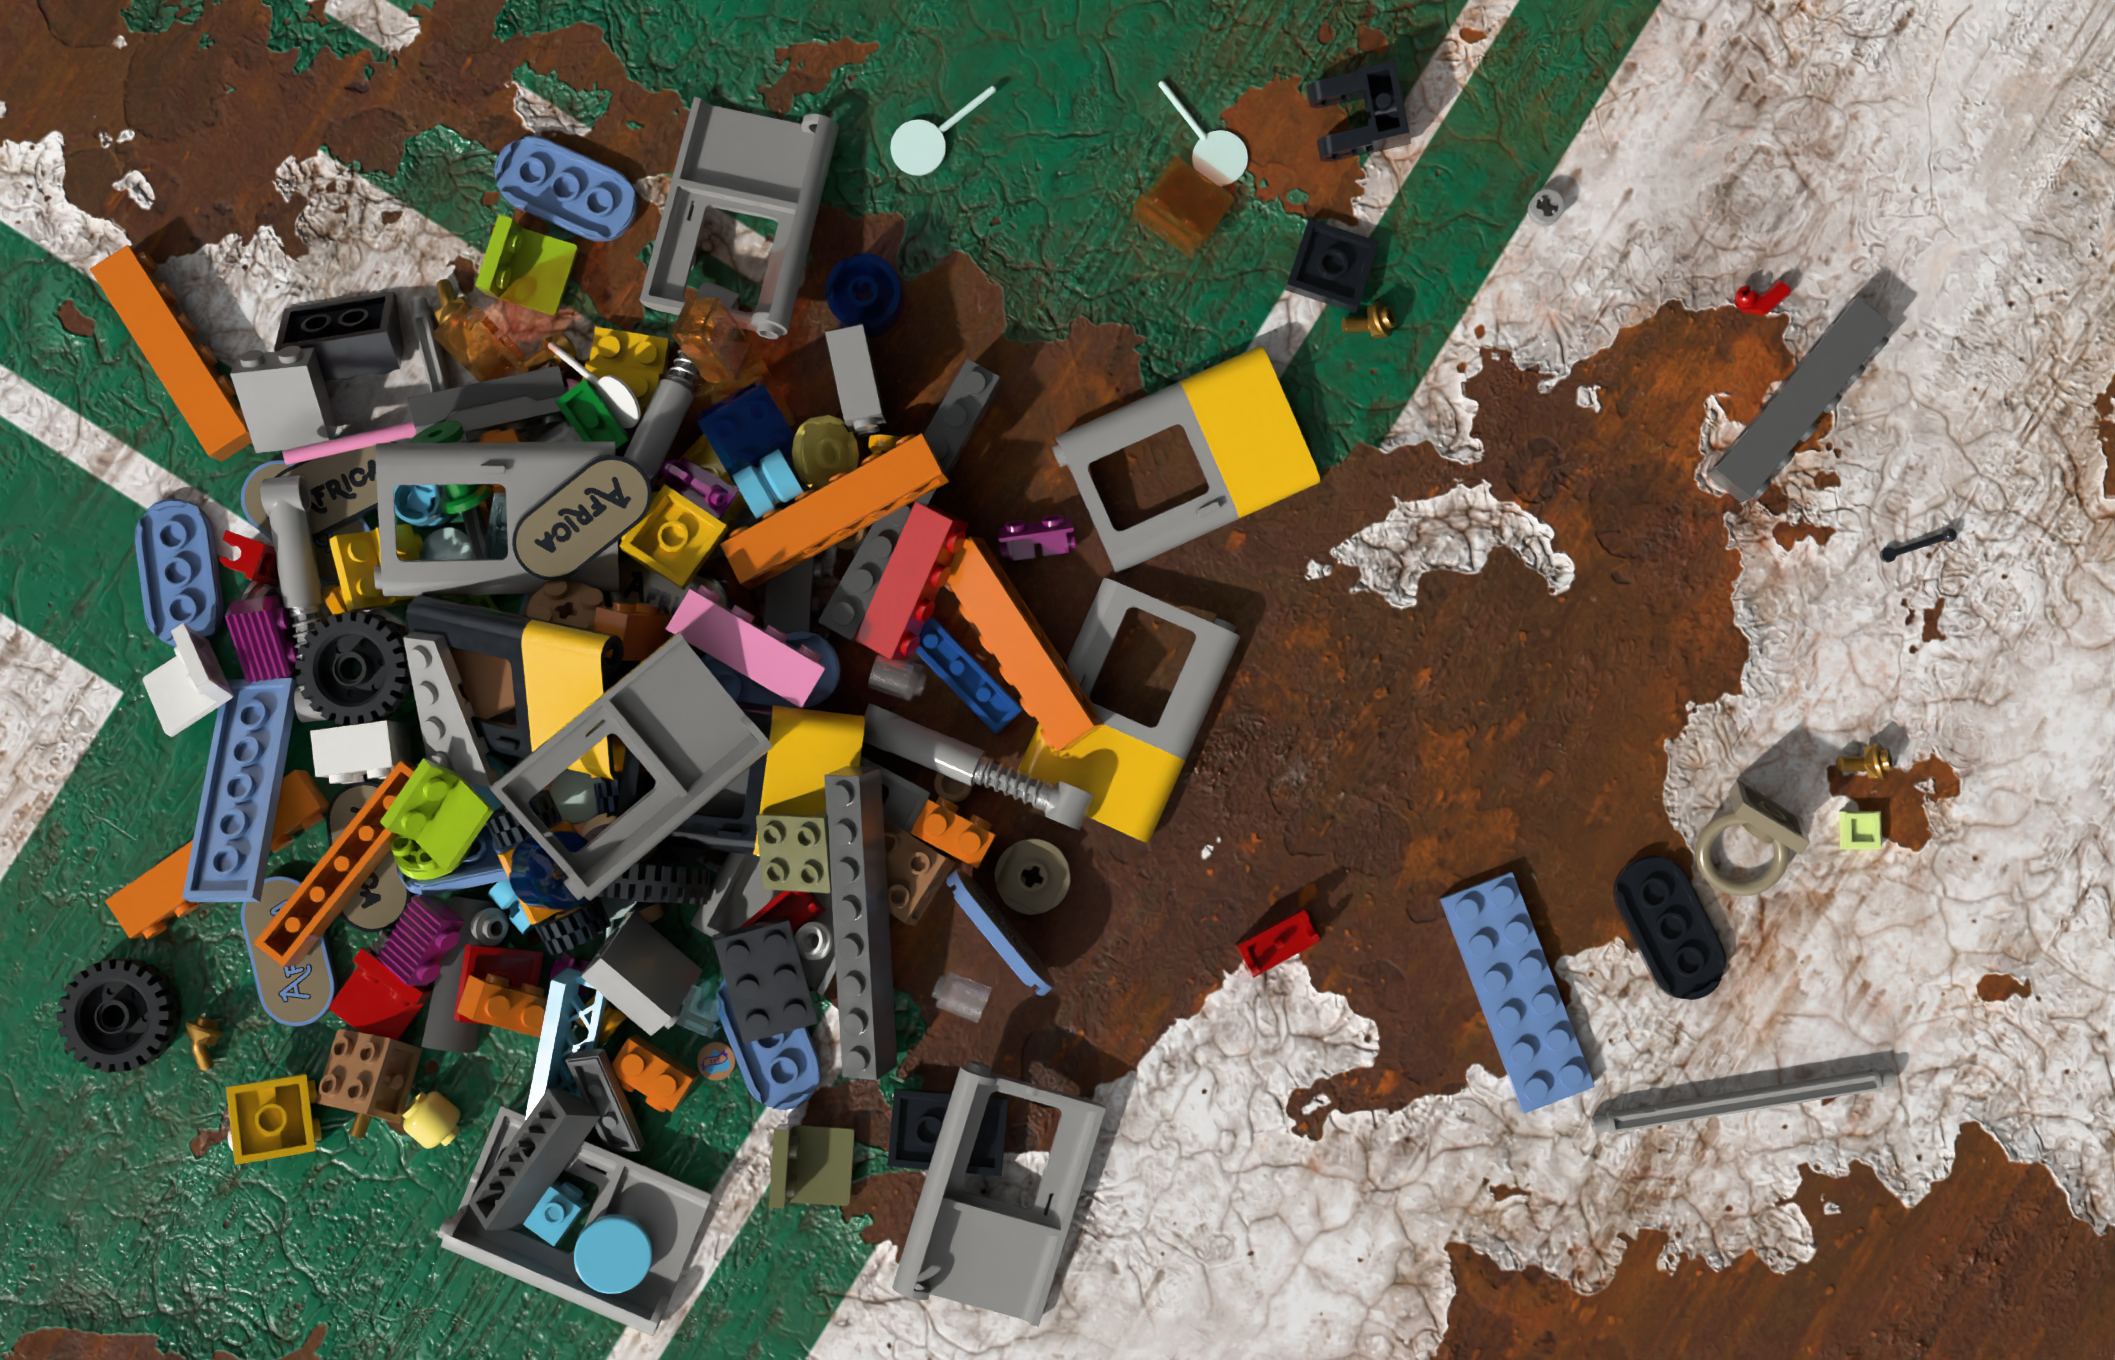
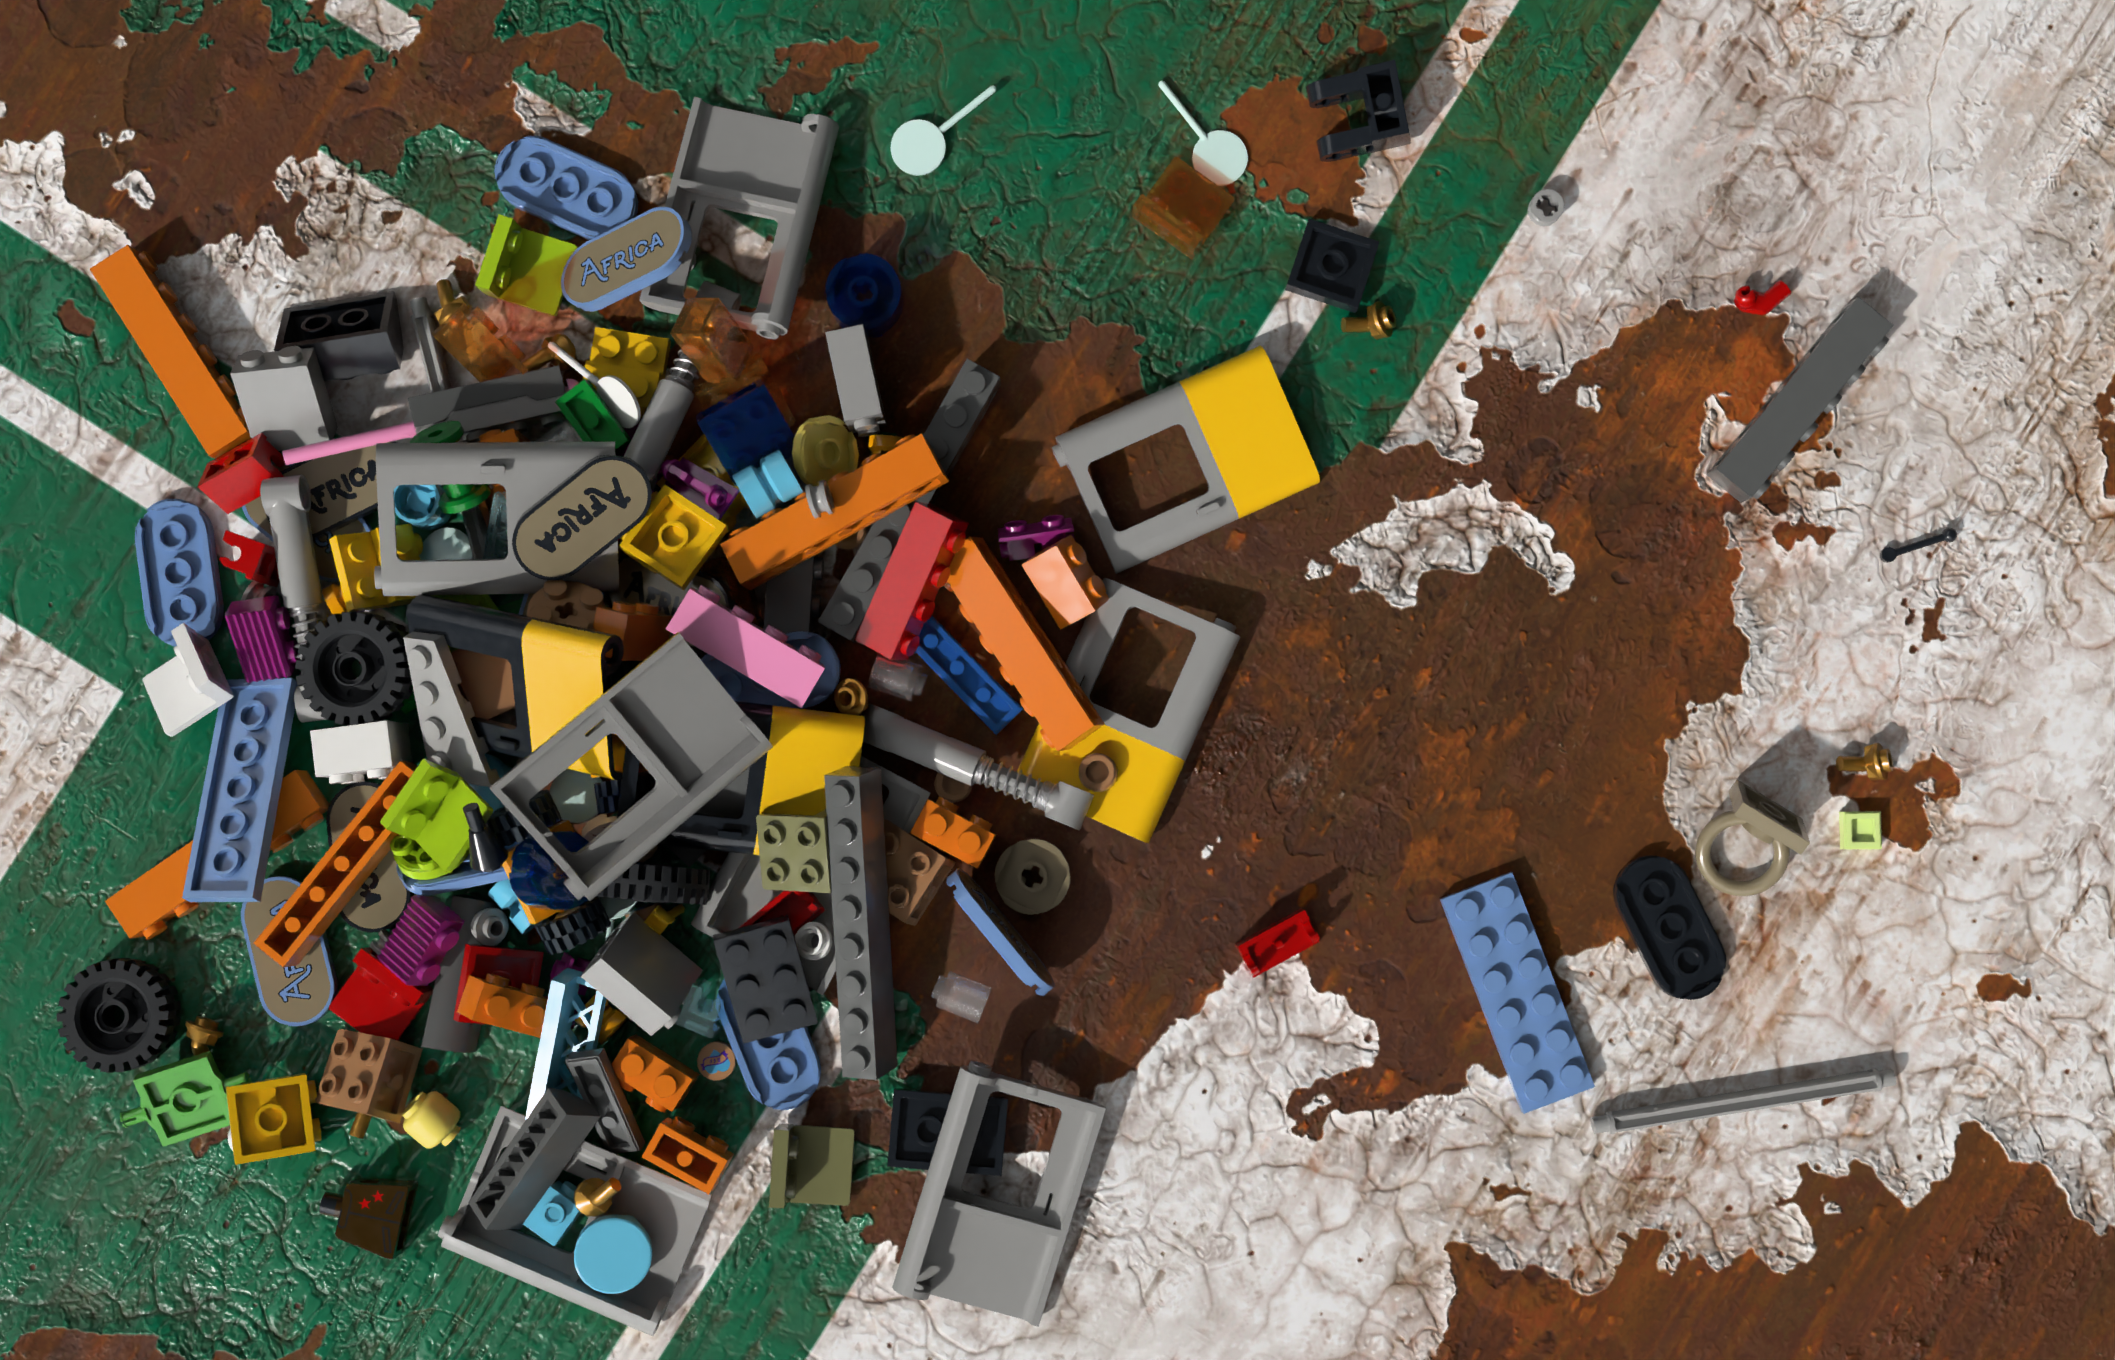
none -> bright green plate [120,1051,252,1147]
none -> red hinge [197,433,286,514]
none -> dark brown torso [319,1178,419,1259]
none -> black cone [463,803,509,872]
none -> tile [561,207,692,312]
none -> pearl gold plate [574,1177,621,1217]
none -> orange brick [642,1116,734,1195]
none -> yellow hand [644,904,685,935]
none -> light grey bush [805,480,835,519]
none -> pearl gold plate [834,678,869,715]
none -> brick [1022,534,1109,630]
none -> medium nougat tile [1079,753,1118,792]

